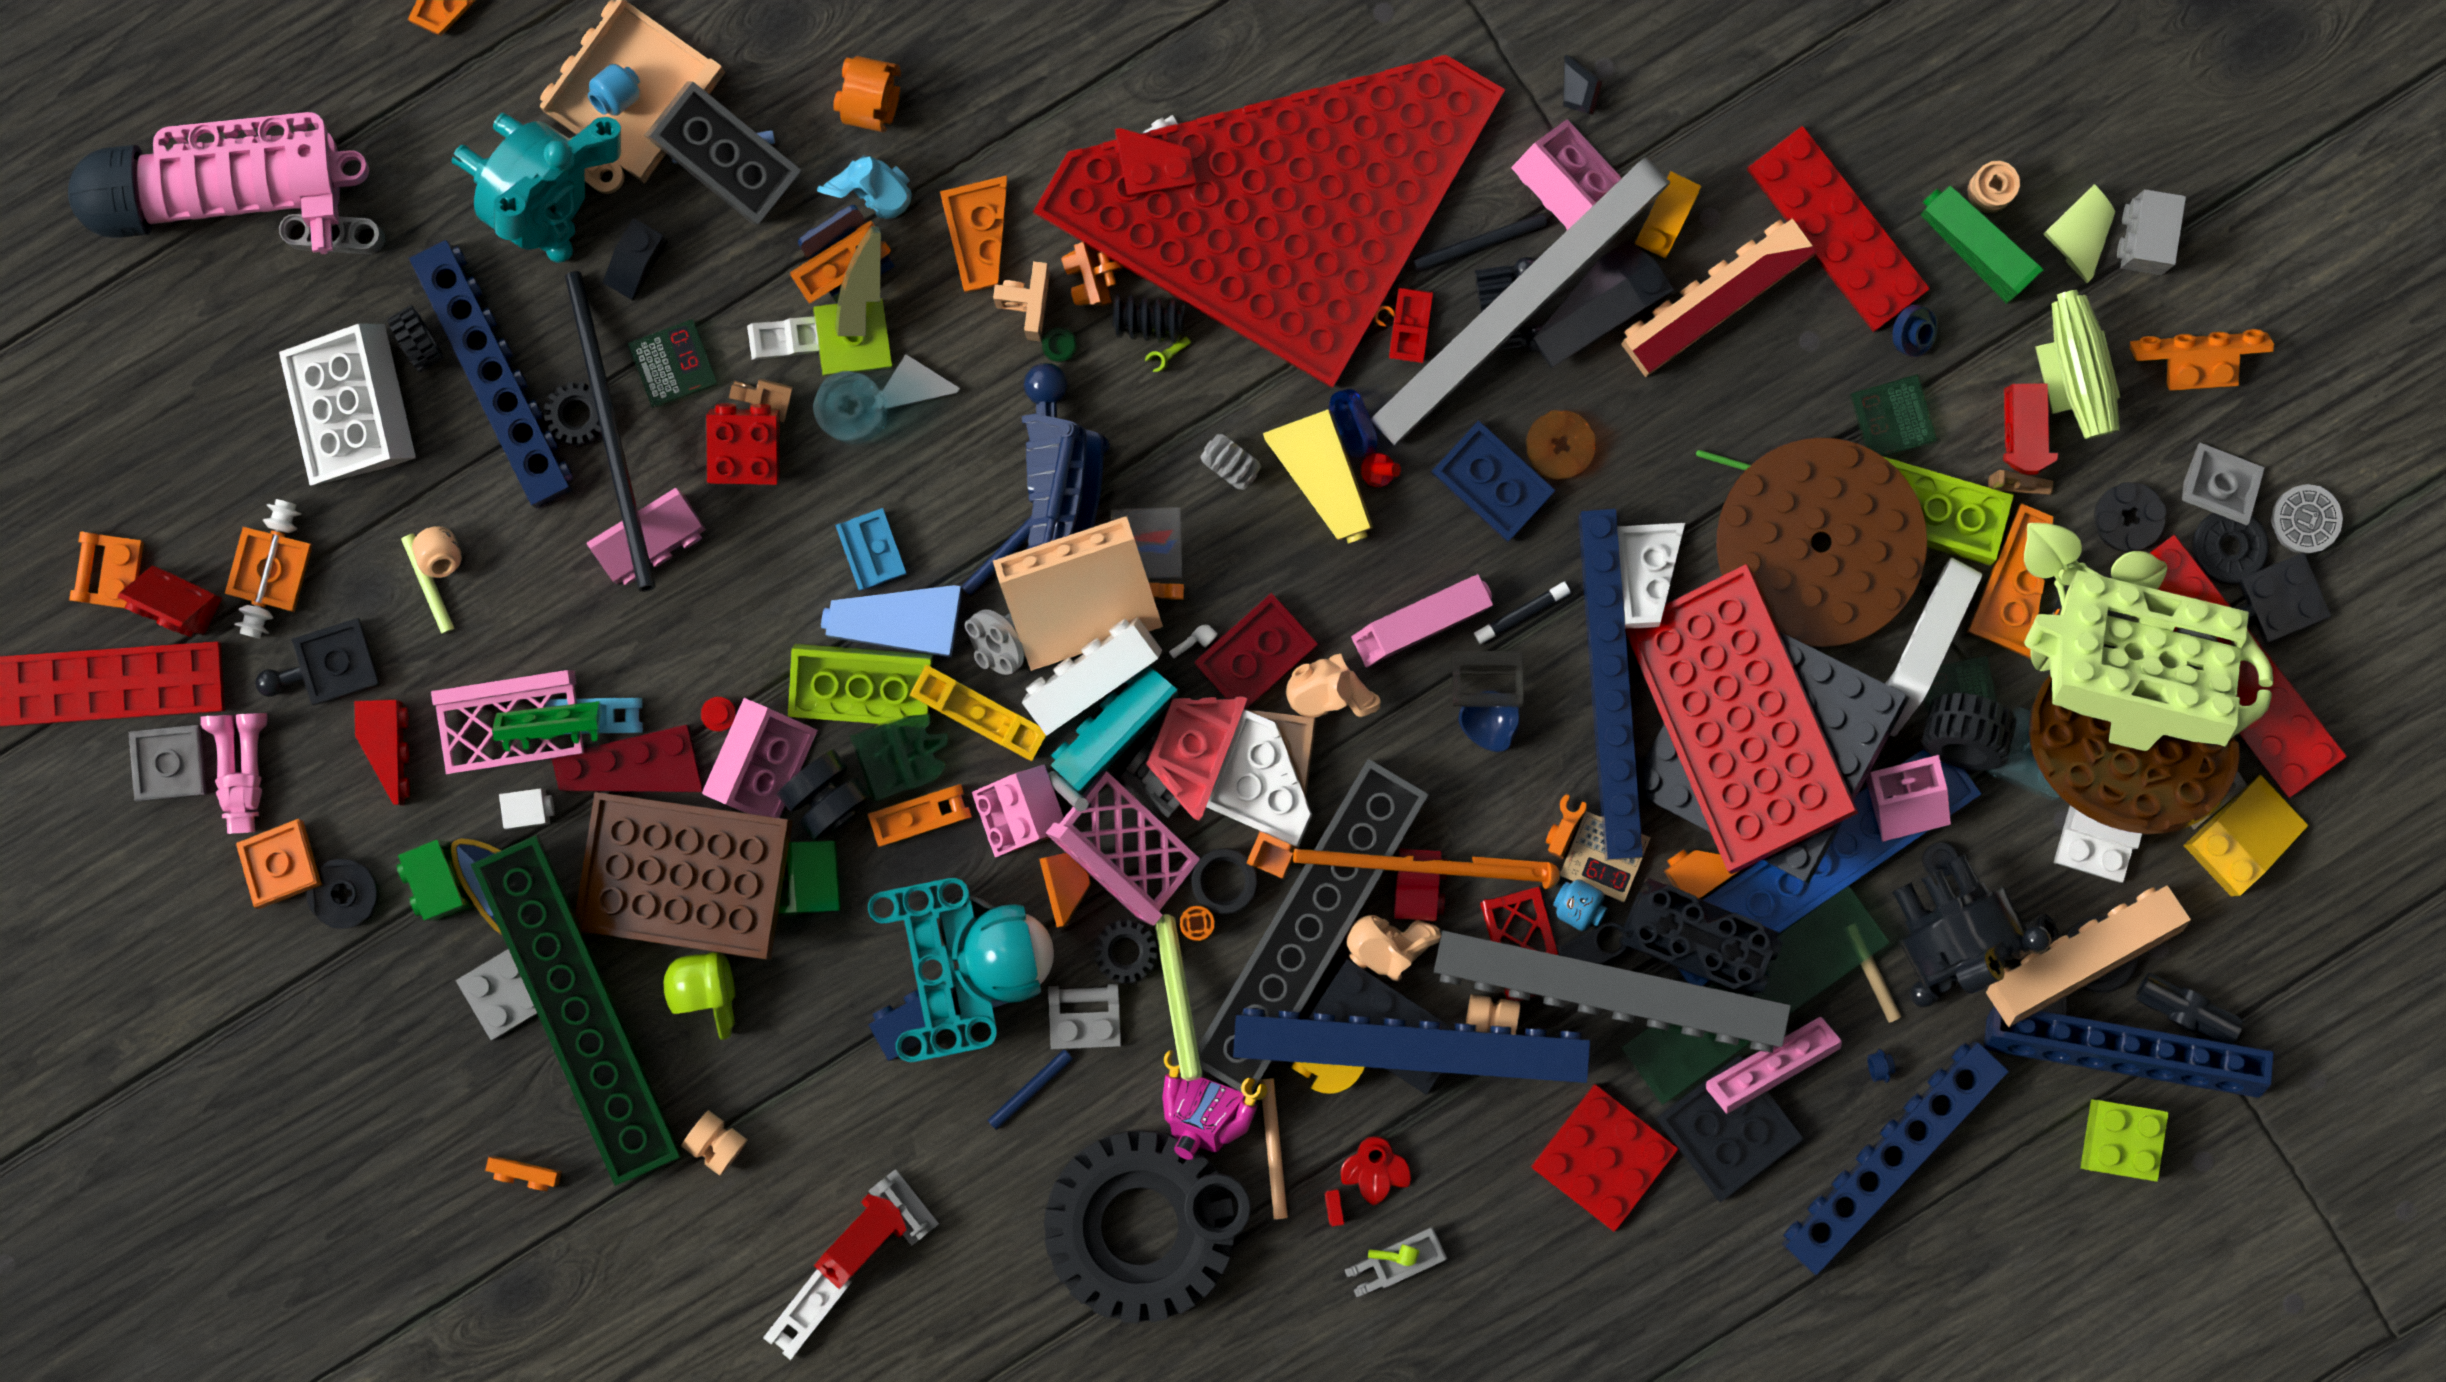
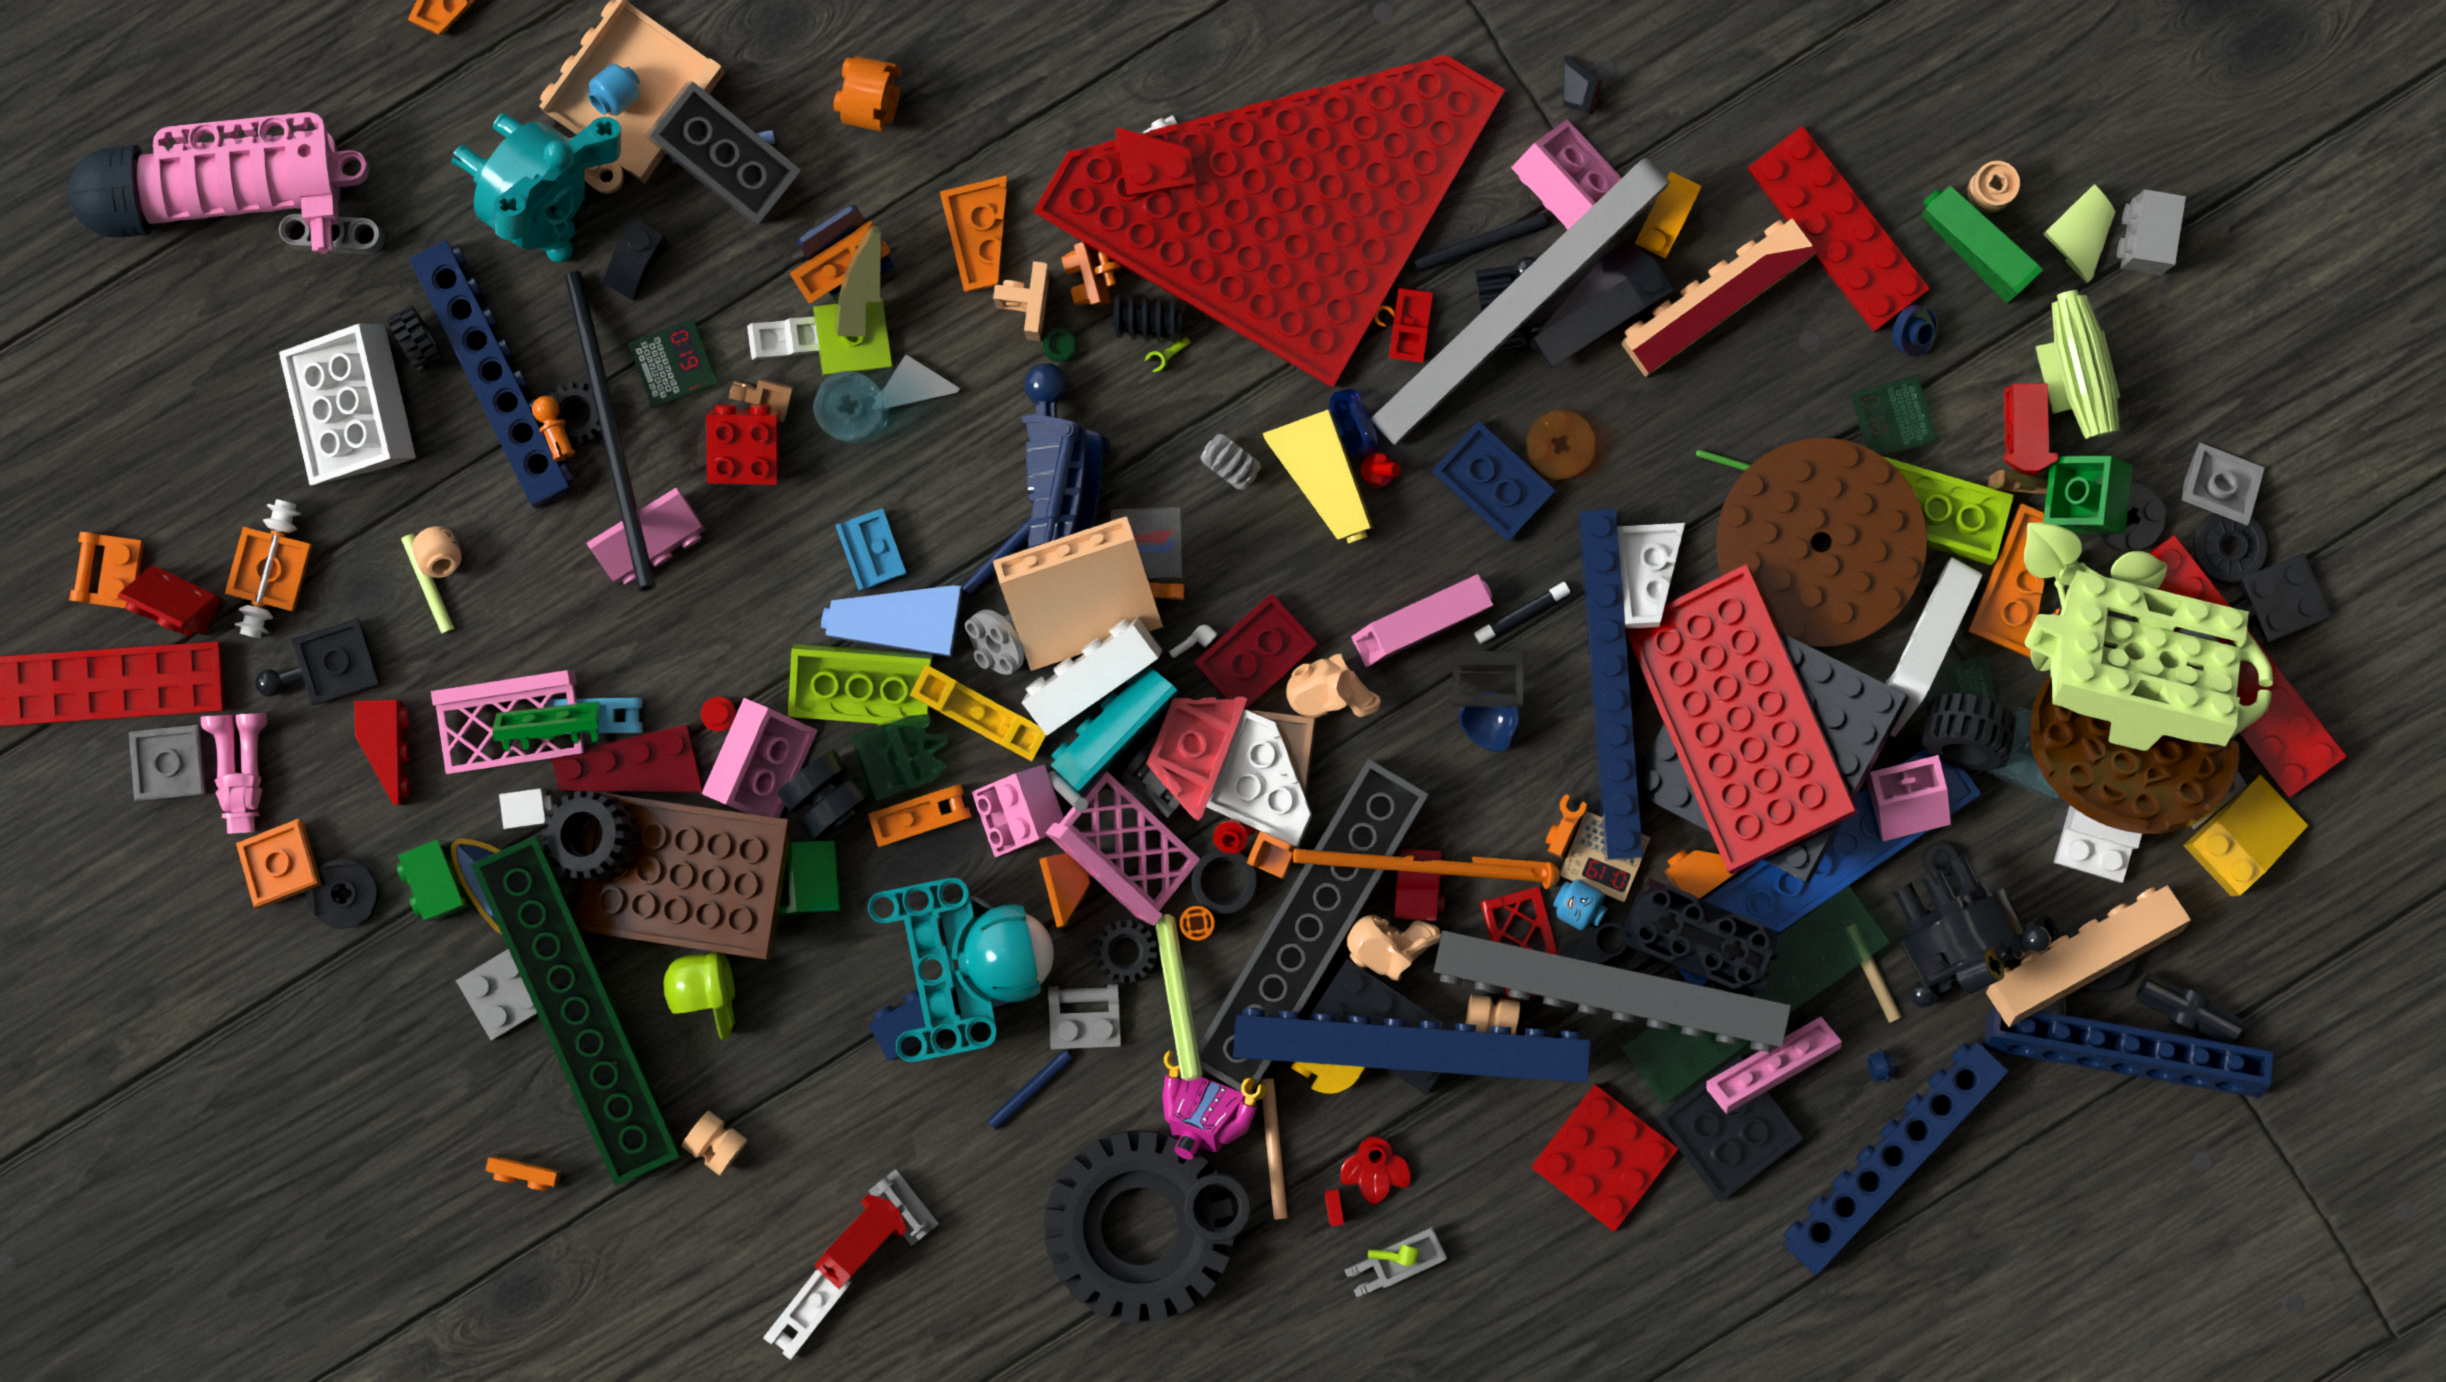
medium azure head [817,155,912,219] -> none
lime brick [2080,1099,2168,1182] -> none
orange bracket [2130,329,2274,391] -> none
tile [2271,484,2343,554] -> none
none -> orange pin [532,396,575,462]
none -> black tyre [542,791,640,881]
none -> red plate [1213,818,1256,854]
none -> green brick [2043,456,2133,534]

